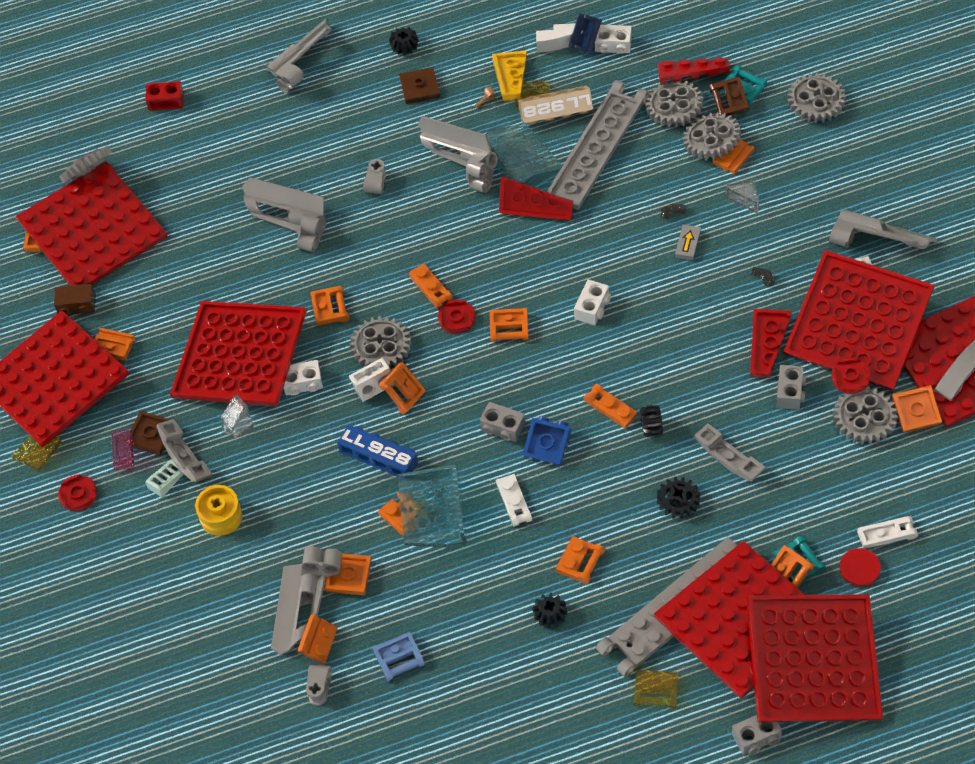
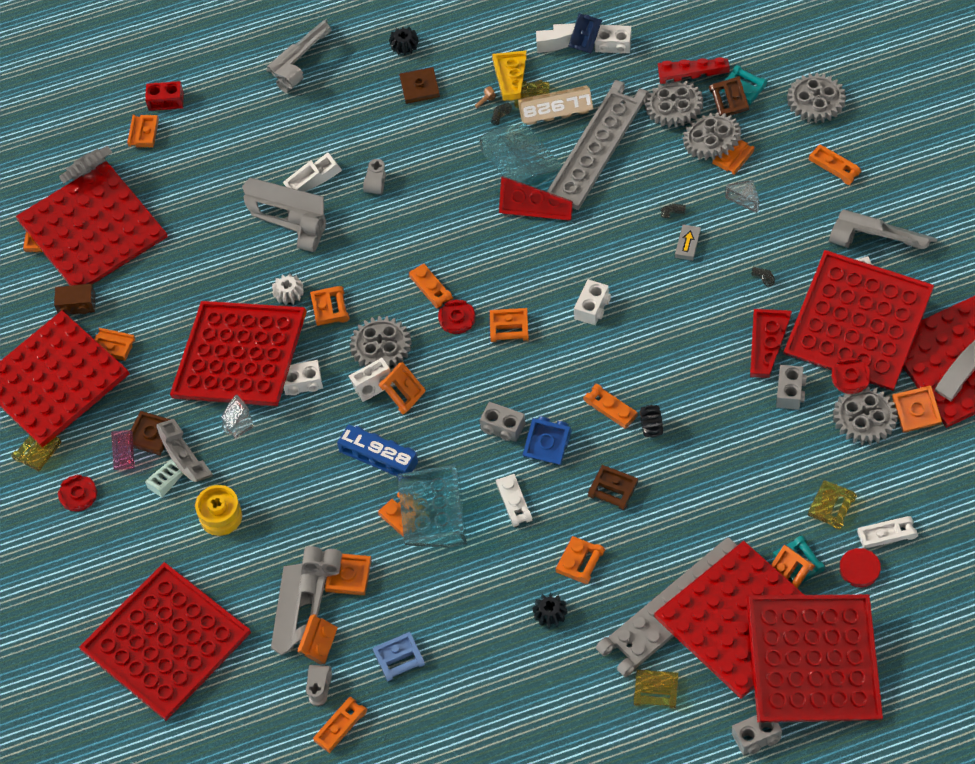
light grey panel [418,116,498,193] -> none
black gear [657,477,700,519] -> none
light grey slope [694,424,766,482] -> none
none -> red plate [79,562,251,721]
none -> orange plate [127,115,159,147]
none -> white gear [272,274,304,305]
none -> white slope [283,153,342,192]
none -> orange plate [313,697,367,753]
none -> clear smoke arm [491,103,512,126]
none -> reddish brown plate [588,465,638,511]
none -> clear yellow plate [808,480,857,529]
none -> orange plate [809,144,861,185]

